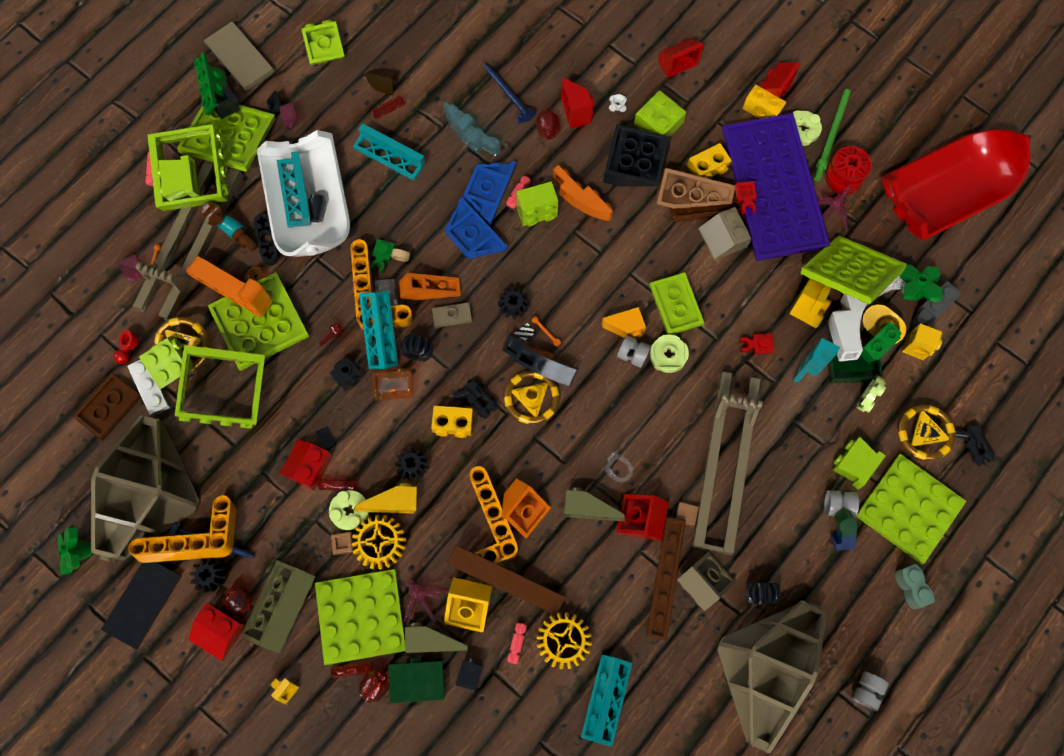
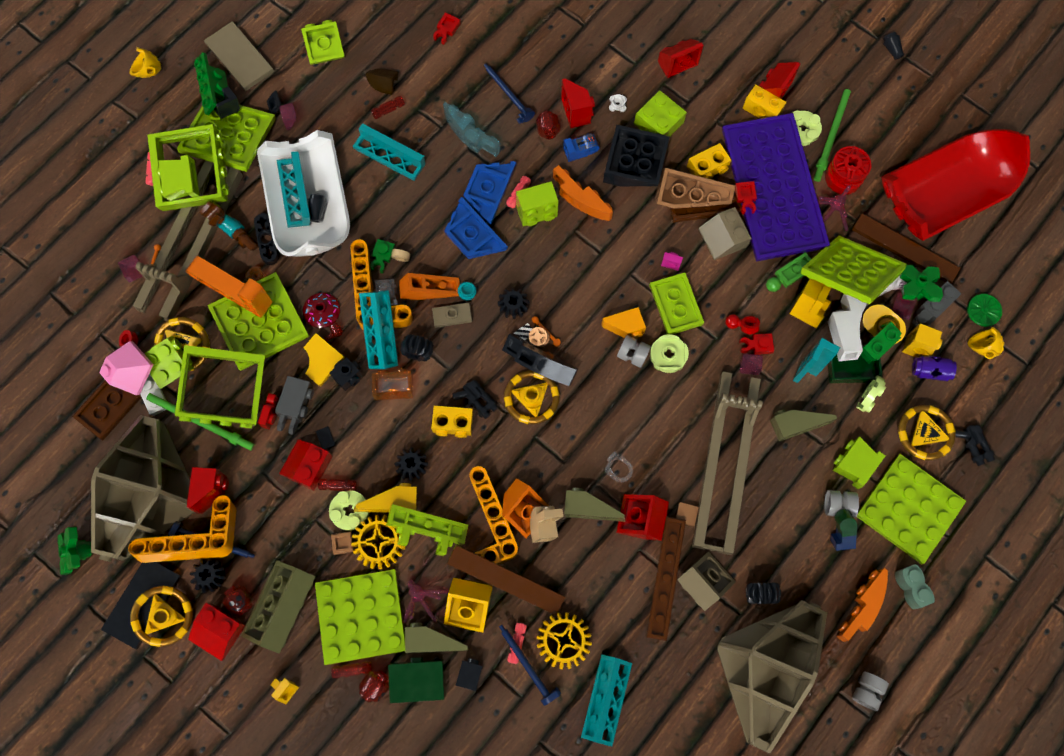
none -> bright pink slope [99,341,154,395]
none -> yellow helmet [129,47,161,78]
none -> yellow piece [130,586,193,647]
none -> bright green bar [146,393,255,451]
none -> red slope [187,467,229,514]
none -> red plate [258,393,279,430]
none -> dark grey hinge [275,376,314,435]
none -> dark red dish [303,293,340,328]
none -> yellow tile [303,333,345,387]
none -> lime hinge [386,504,468,556]
none -> red plate [433,12,461,45]
none -> teal plate [458,282,476,300]
none -> dark blue piece [499,625,561,706]
none -> light nougat wheel [529,327,550,347]
none -> tan brick [530,506,564,543]
none -> blue leg [563,134,599,162]
none -> dark pink plate [661,252,683,271]
none -> red plate [725,314,760,335]
none -> clear pink slope [739,354,763,375]
none -> bright green plate [766,252,811,292]
none -> olive slope [770,409,837,442]
none -> orange slope [836,568,888,642]
none -> reddish brown tile [852,213,960,284]
none -> black cone [883,32,905,60]
none -> clear pink slope [892,293,918,320]
none -> dark purple piece [912,355,957,381]
none -> green wheel [967,294,1002,327]
none -> yellow helmet [967,327,1005,359]

